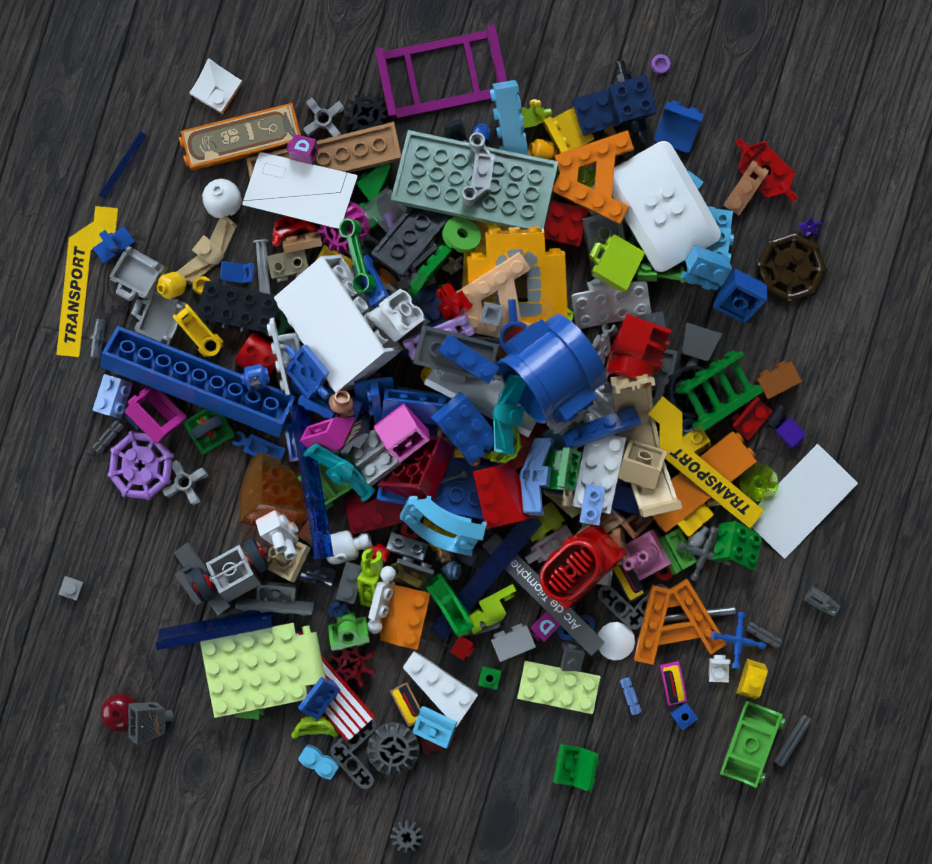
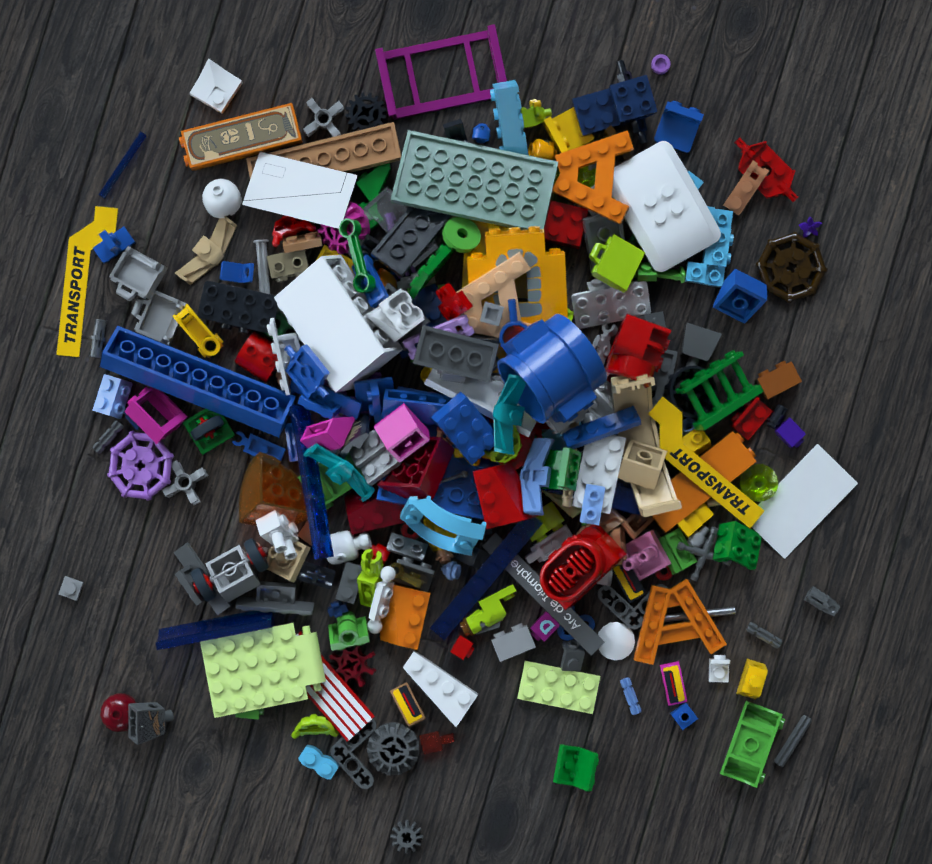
yellow head [157,272,186,299] -> none
yellow plate [193,276,210,295] -> none
blue head [241,364,270,391] -> none
magenta brick [287,134,319,165] -> none
blue bracket [298,677,341,720] -> none
nougat animal [329,390,354,417] -> none
medium azure plate [412,706,457,749] -> none
green arch [425,572,475,638] -> none
blue brick [437,335,500,384] -> none
plant [442,256,463,275] -> none
light grey plate [462,132,495,206] -> none
green plate [478,666,501,690] -> none
dark azure brick [681,245,732,291] -> none
blue piece [711,612,766,670] -> none

